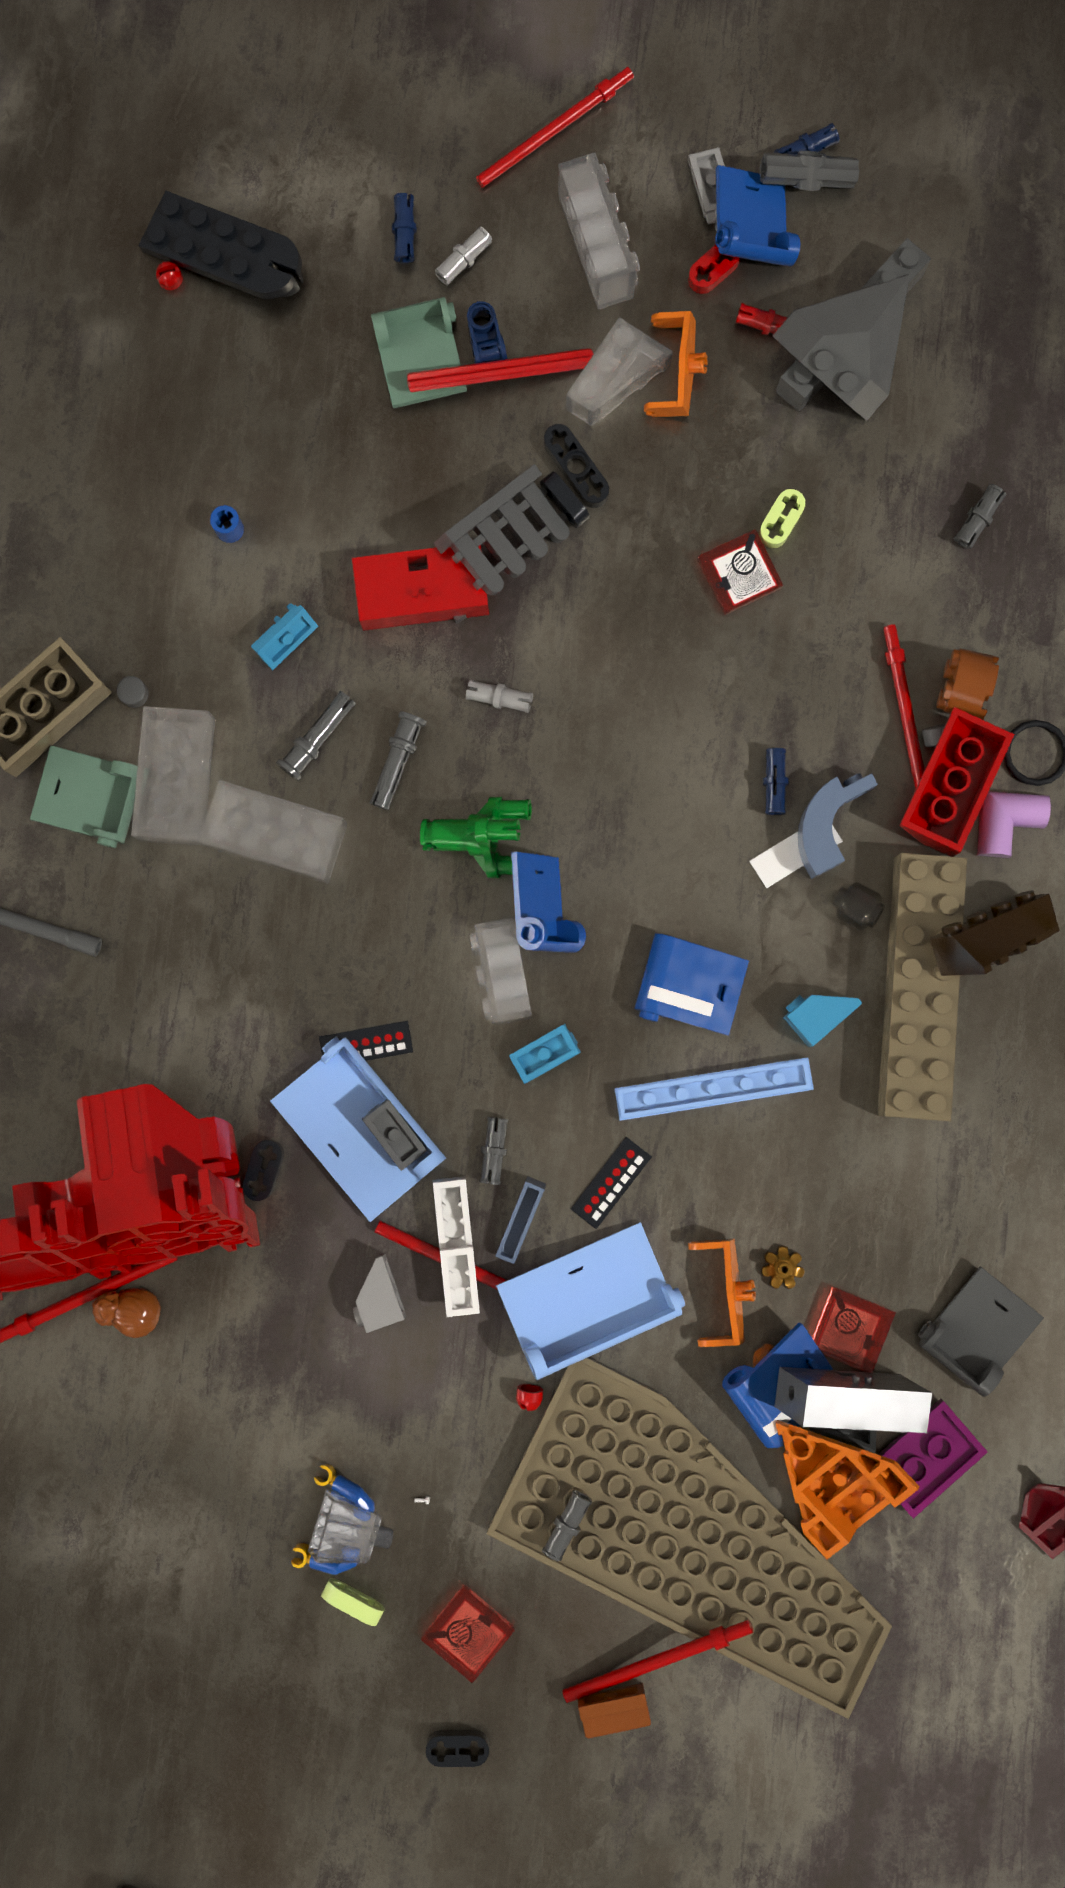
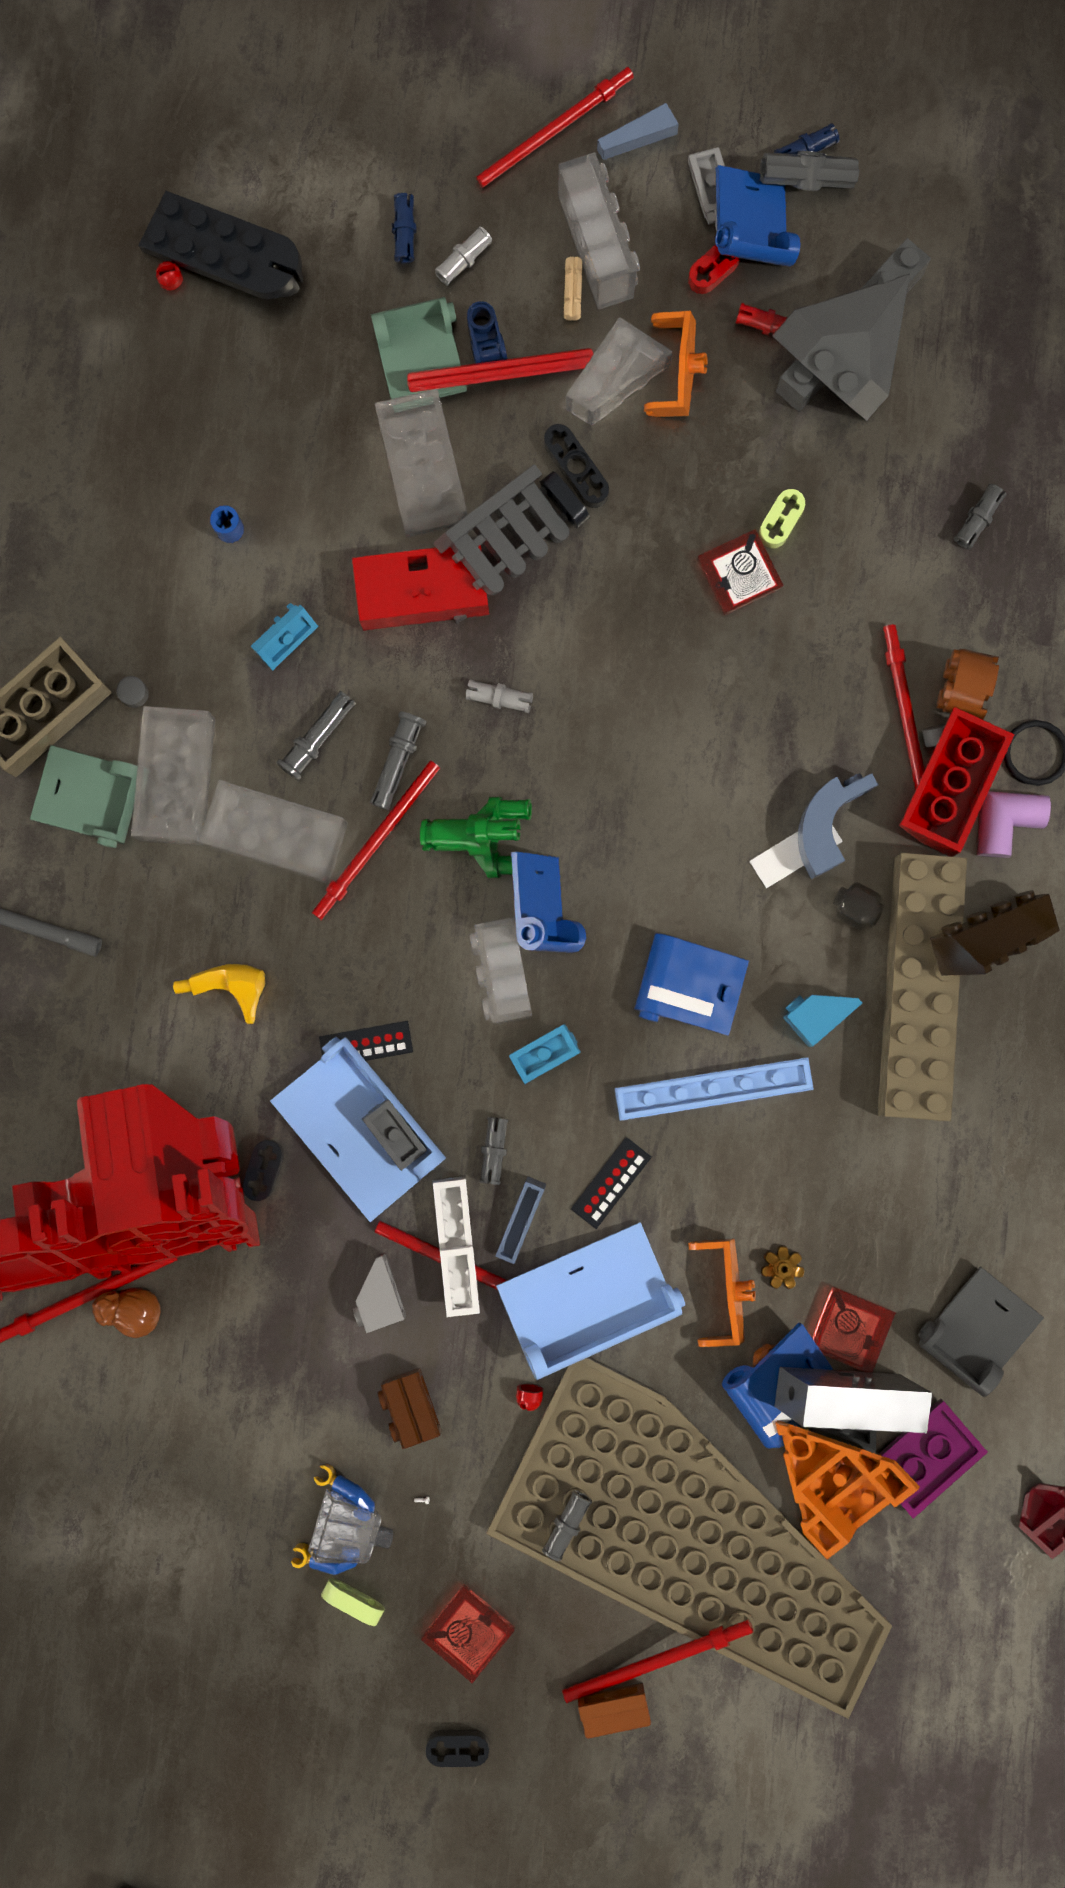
dark blue pin [763,748,789,815] -> none
none -> yellow animal [173,964,265,1024]
none -> red bar [311,760,440,920]
none -> clear brick [375,389,467,538]
none -> reddish brown brick [377,1368,442,1449]
none -> tan axle [564,256,582,321]
none -> sand blue piece [597,103,679,160]

